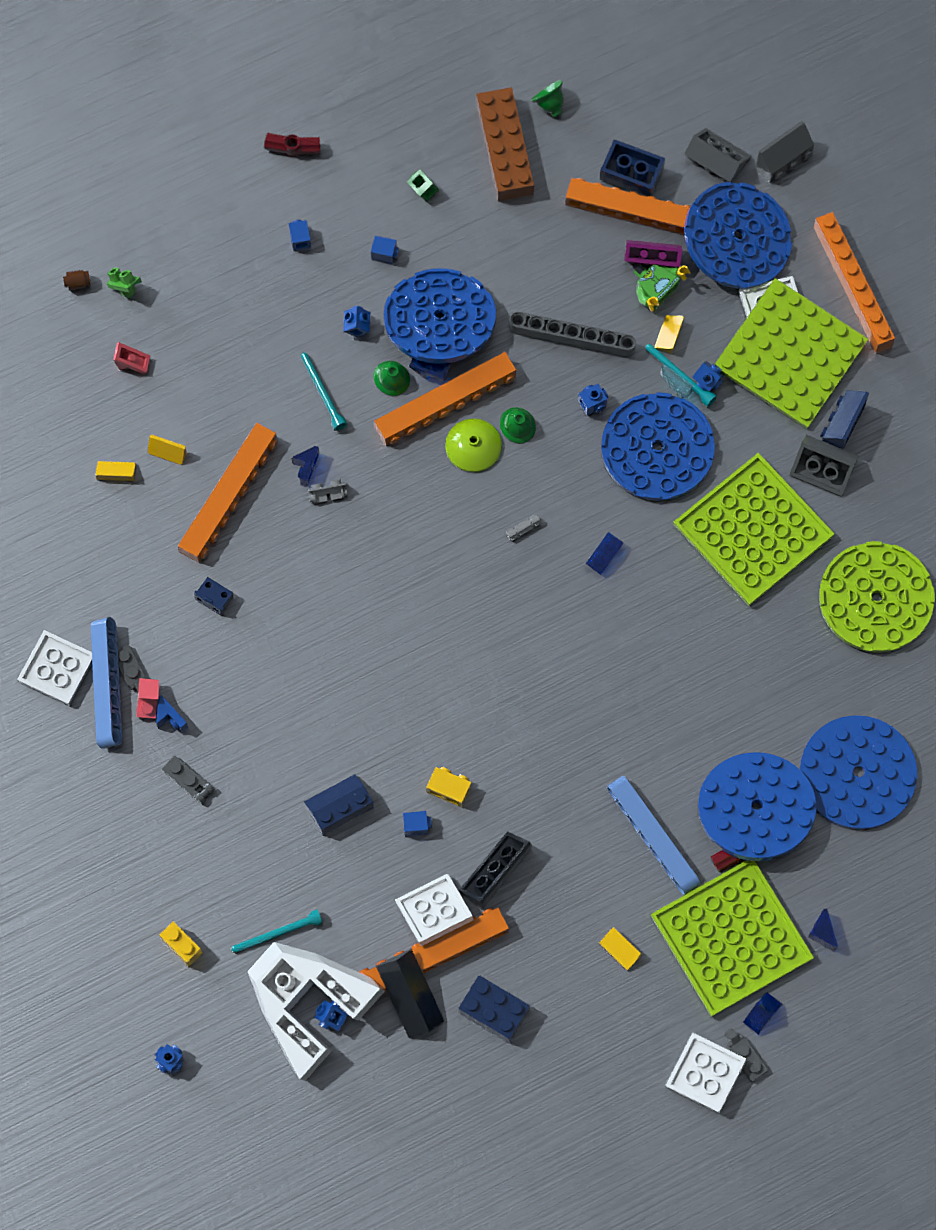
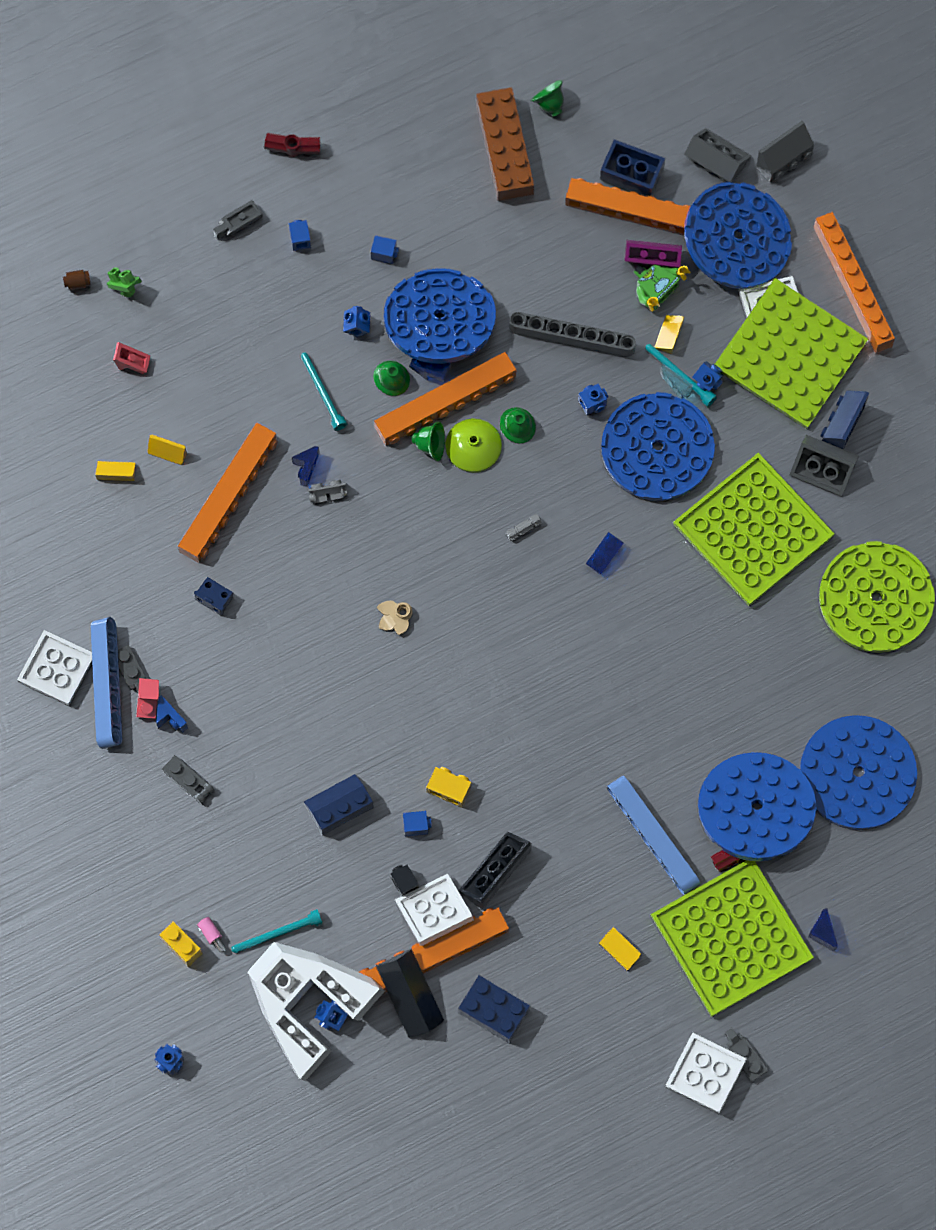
brick [407,169,440,202] -> none
clear blue slope [743,992,783,1035] -> none
none -> bright pink piece [197,917,226,953]
none -> dark grey hinge [213,200,263,239]
none -> tan plate [377,600,413,635]
none -> black brick [390,864,419,896]
none -> green hat [412,422,445,461]

